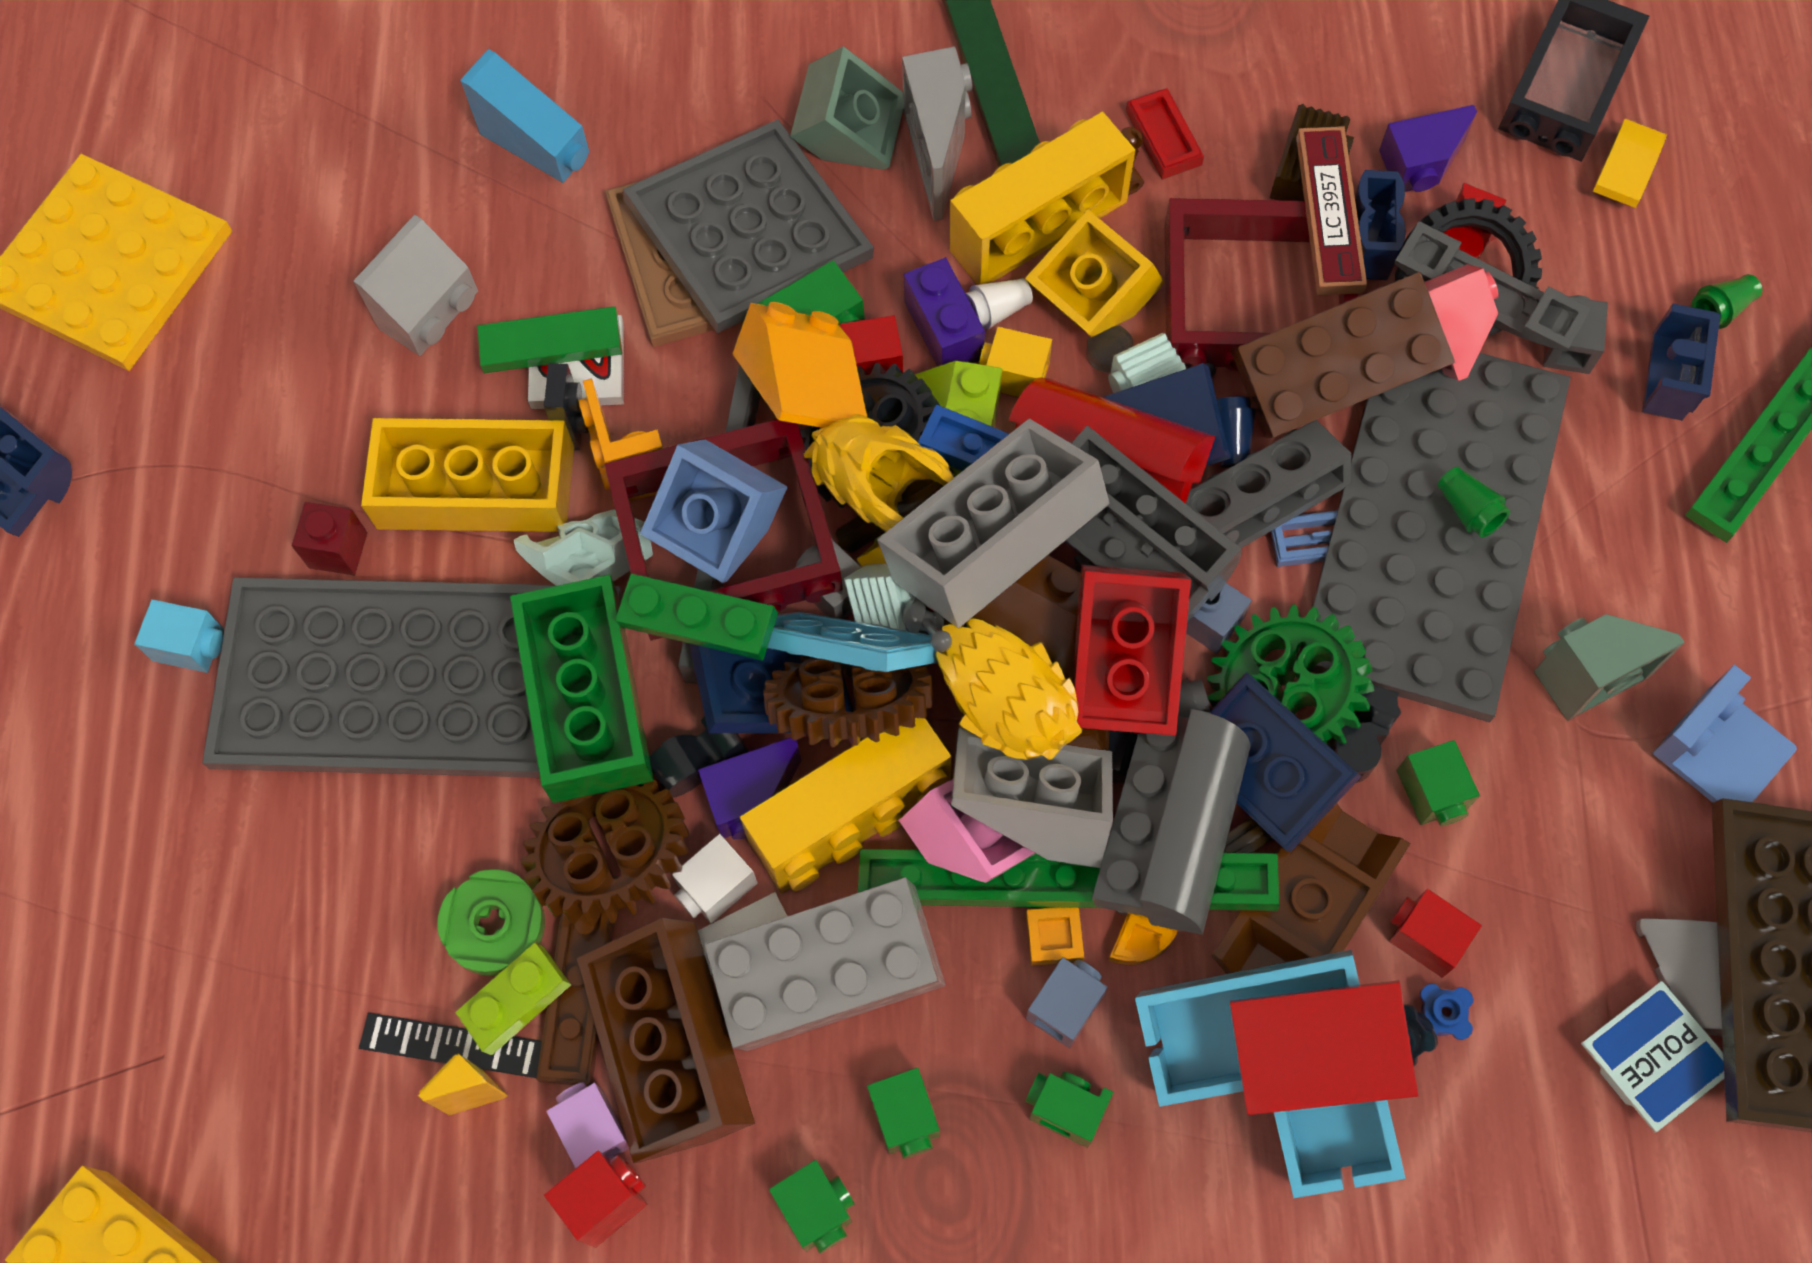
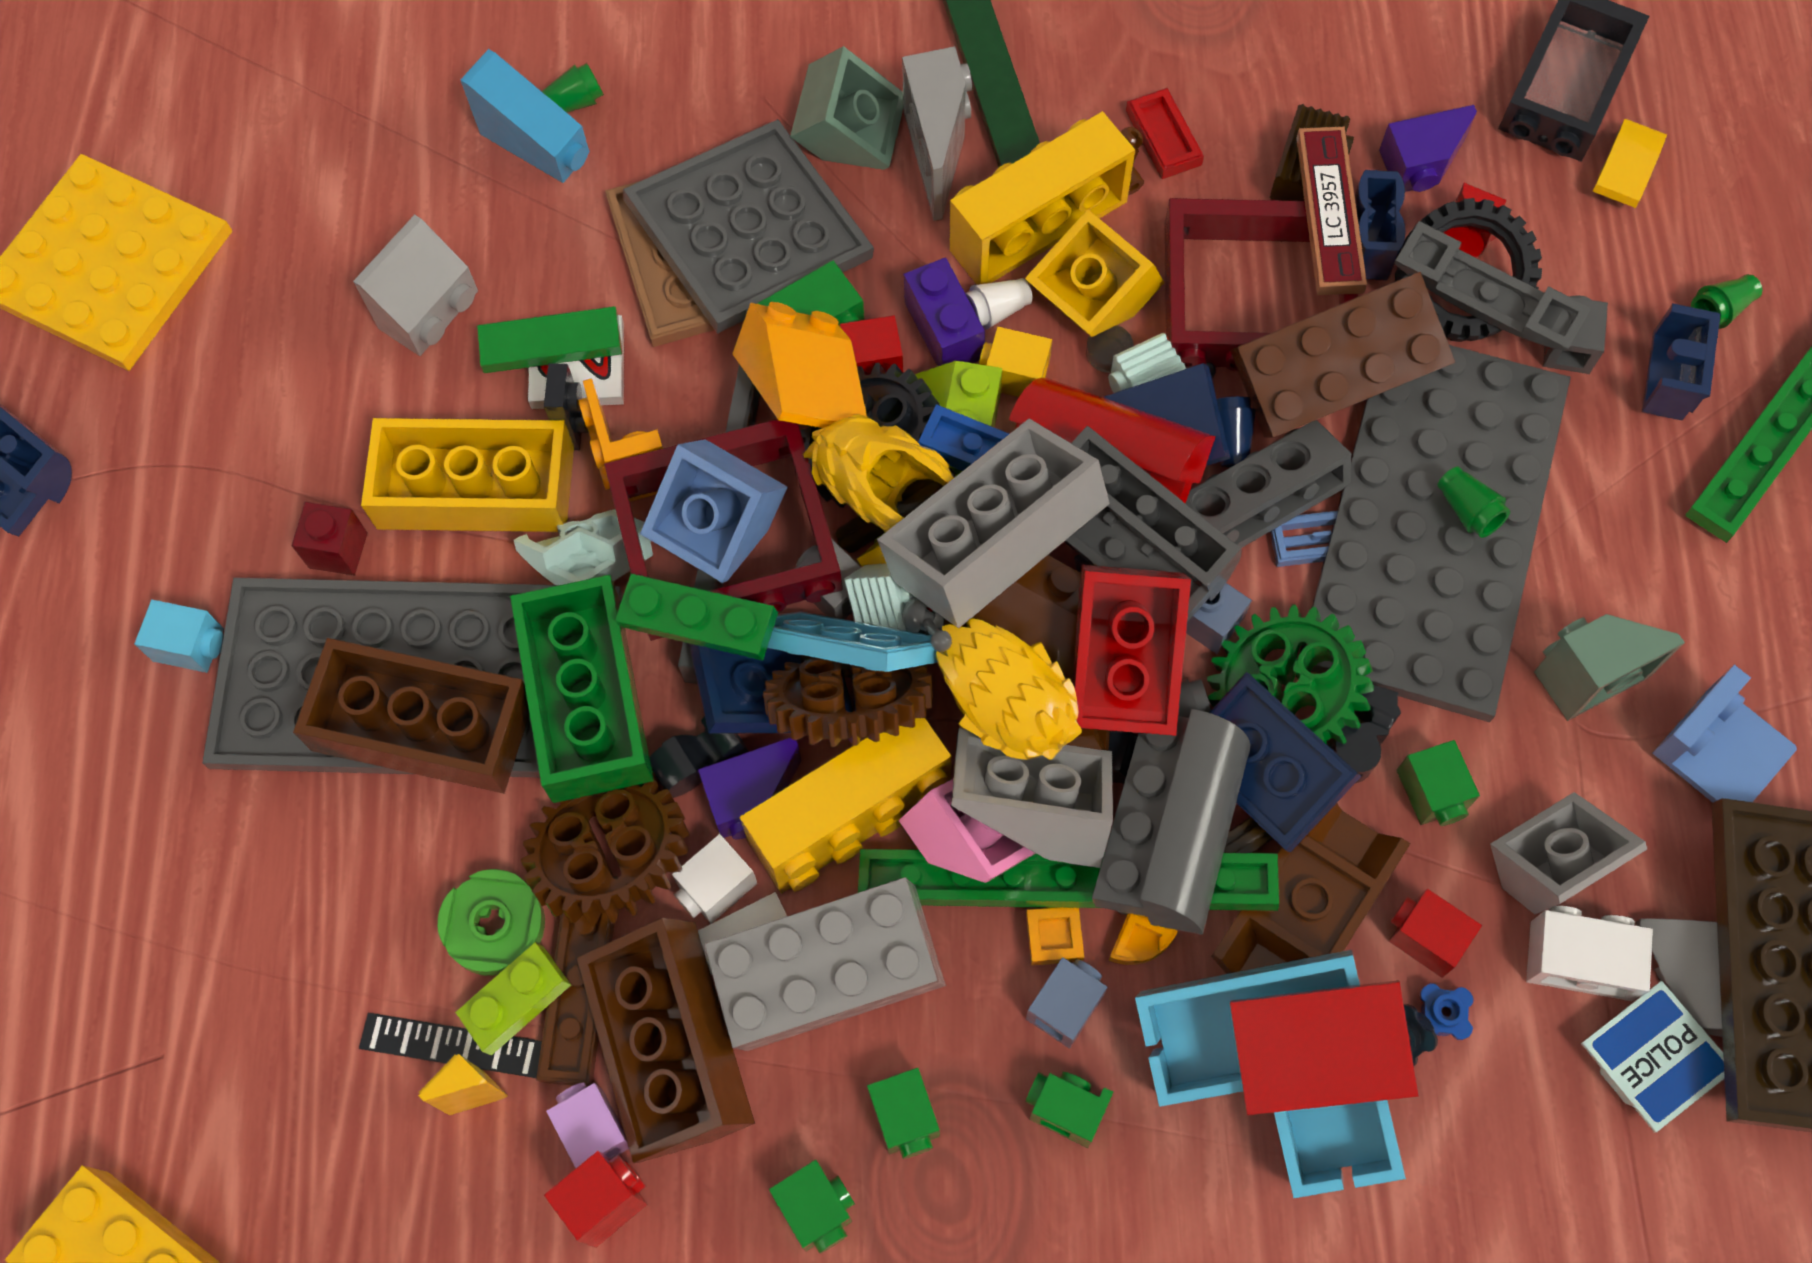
coral slope [1425,264,1499,381] -> none
none -> reddish brown brick [293,638,530,794]
none -> green cone [542,63,604,113]
none -> light grey slope [1490,792,1647,914]
none -> white brick [1526,906,1653,1001]

